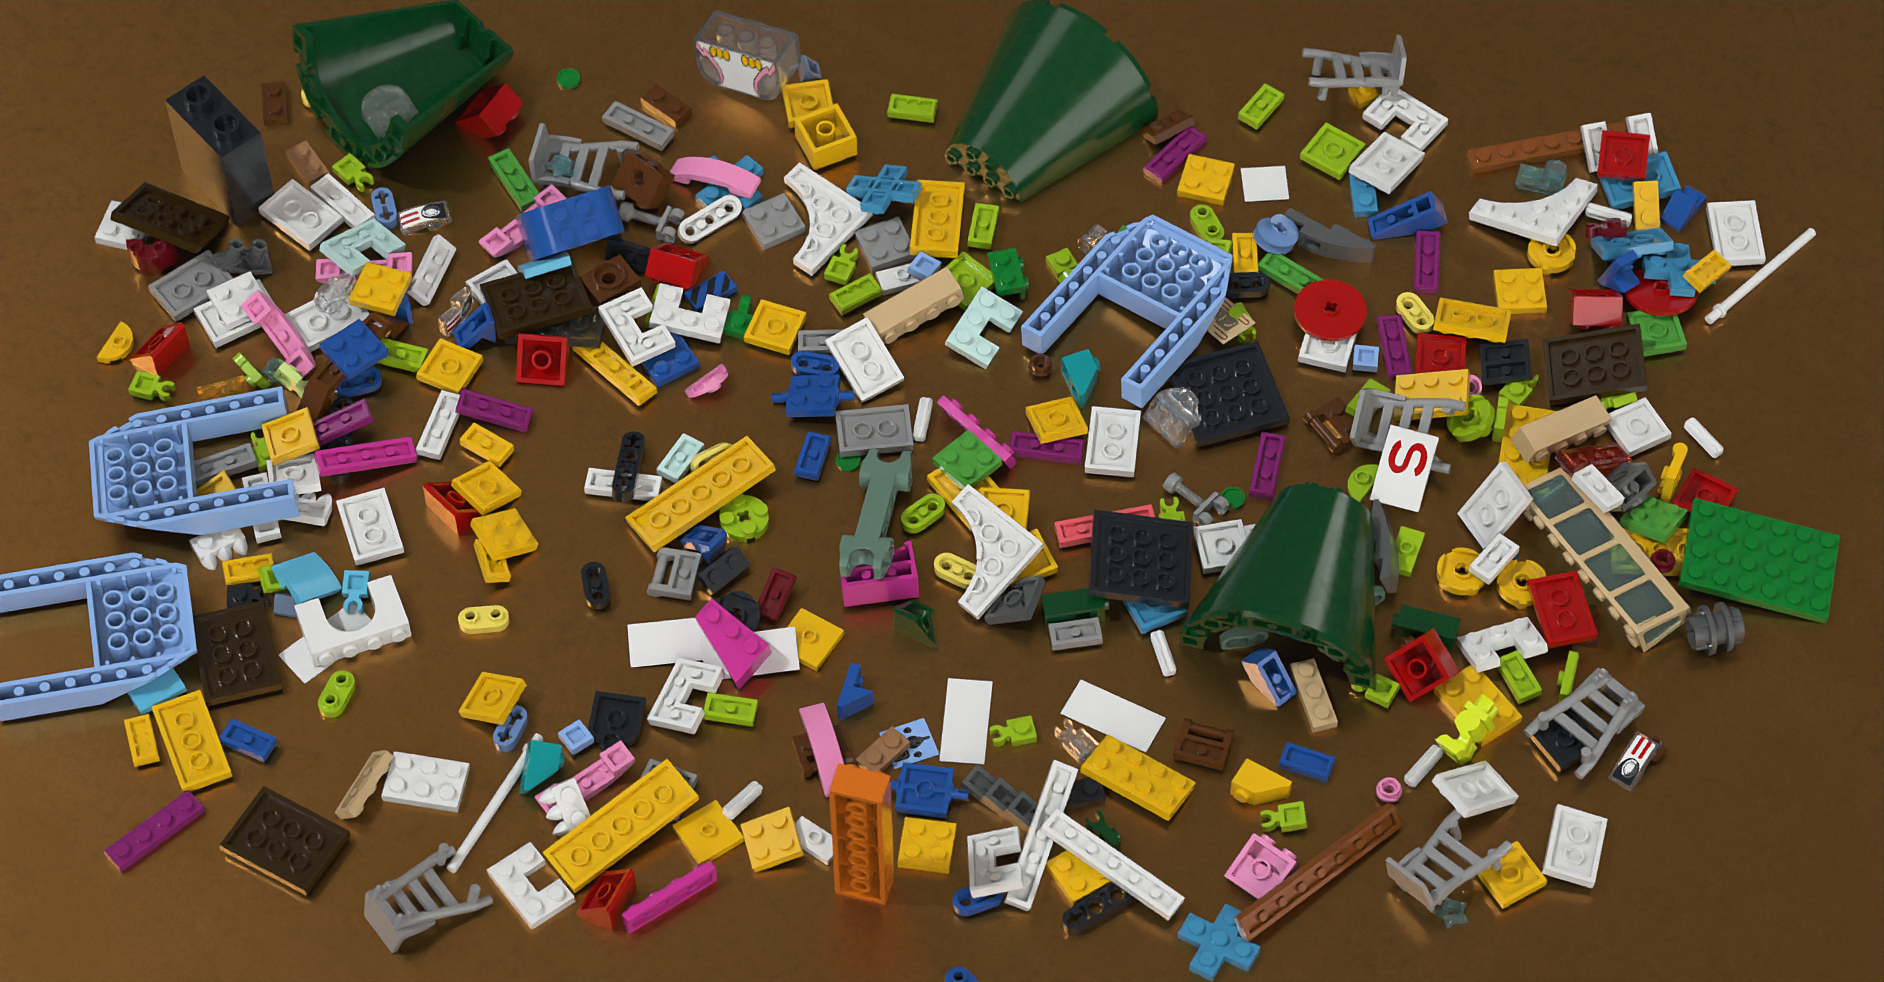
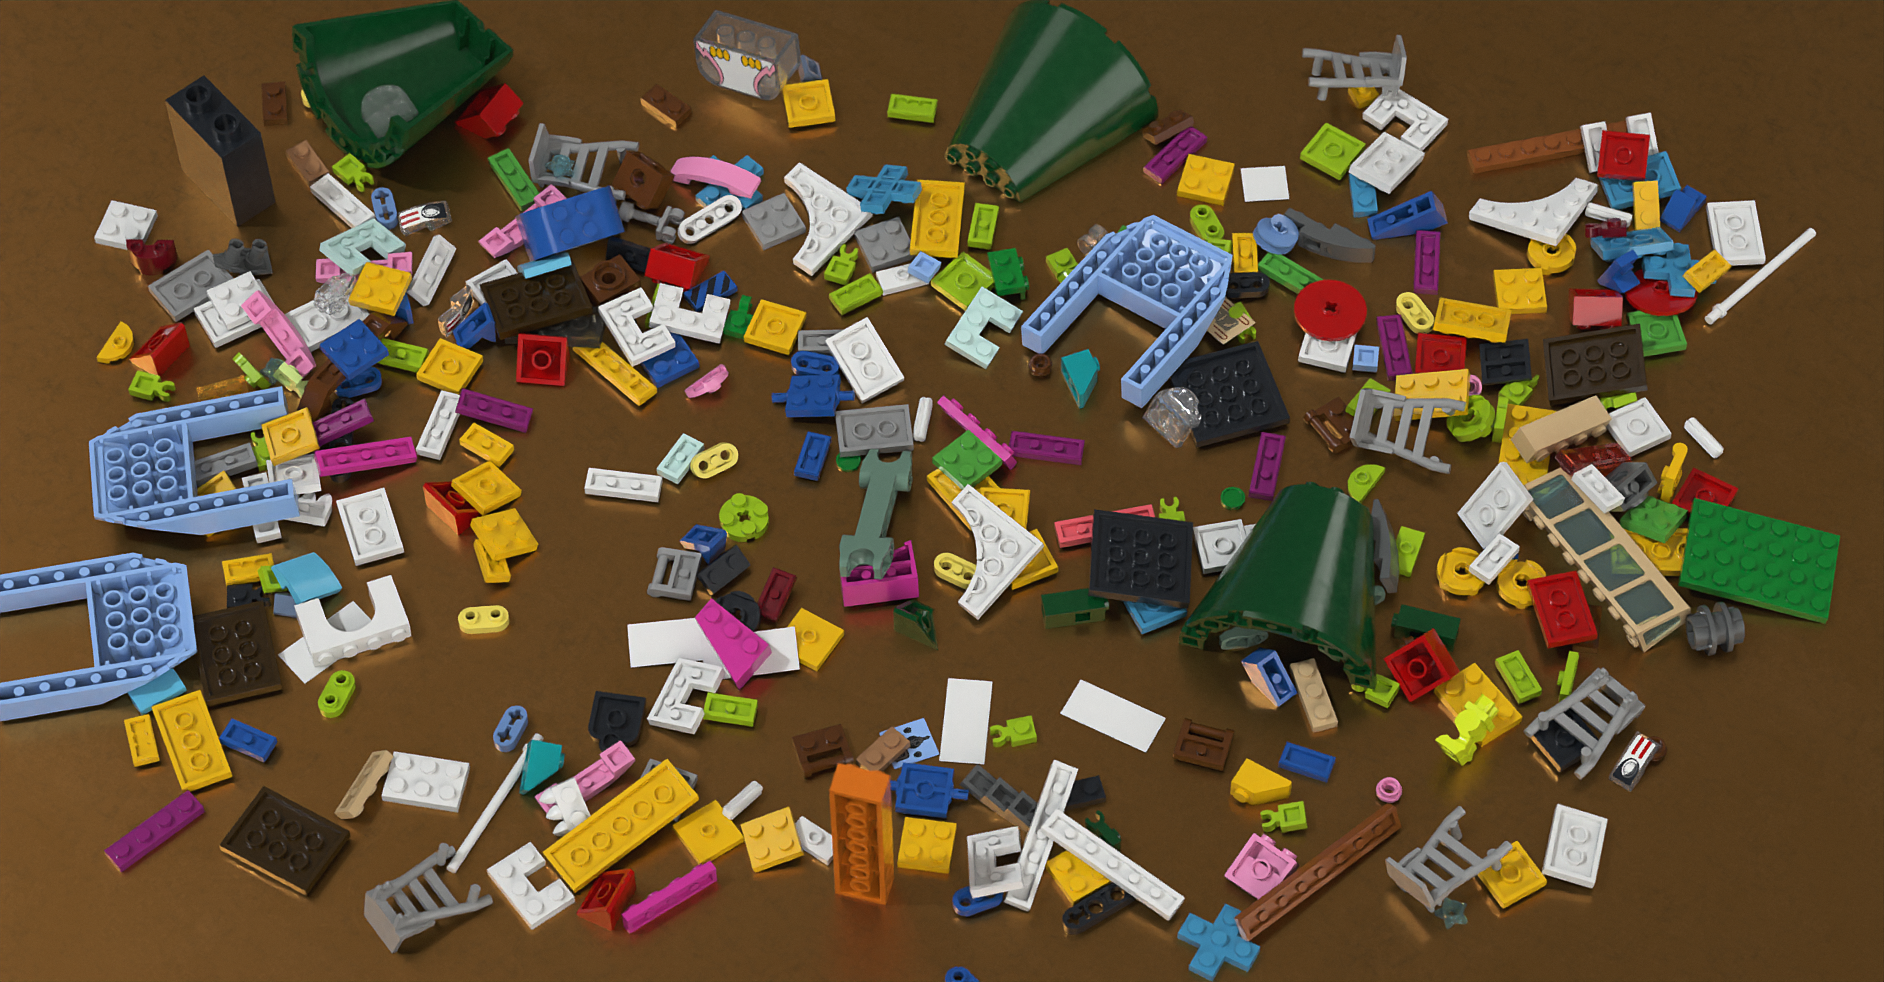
dark brown plate [110,182,230,254] -> none
white plate [189,528,248,570] -> none
white plate [258,179,344,251] -> none
medium azure plate [342,570,371,614] -> none
yellow plate [458,672,526,725] -> none
green piece [557,68,580,90] -> none
light blue plate [558,719,594,755] -> none
black plate [581,562,611,609] -> none
light grey plate [602,101,675,151] -> none
black beam [612,431,645,503] -> none
yellow plate [625,436,776,552] -> none
yellow brick [794,103,857,170] -> none
bright pink slope [799,703,844,797] -> none
blue slope [837,663,874,720] -> none
tan brick [863,267,964,344] -> none
lime plate [901,494,945,533] -> none
dark grey plate [984,576,1046,625] -> none
yellow plate [1025,396,1088,444] -> none
light grey plate [1048,617,1103,651] -> none
clear plate [1054,718,1099,764] -> none
yellow plate [1080,734,1196,821] -> none
white plate [1085,406,1141,477] -> none
white axle [1150,630,1177,677] -> none
light grey bar [1163,472,1230,526] -> none
lime plate [1238,83,1284,130] -> none
white slope [1370,425,1439,512] -> none
white axle [1404,745,1443,787] -> none
white plate [1432,760,1519,818] -> none
white plate [1457,617,1548,673] -> none
clear light blue plate [1515,160,1567,196] -> none
dark red plate [1650,549,1676,573] -> none

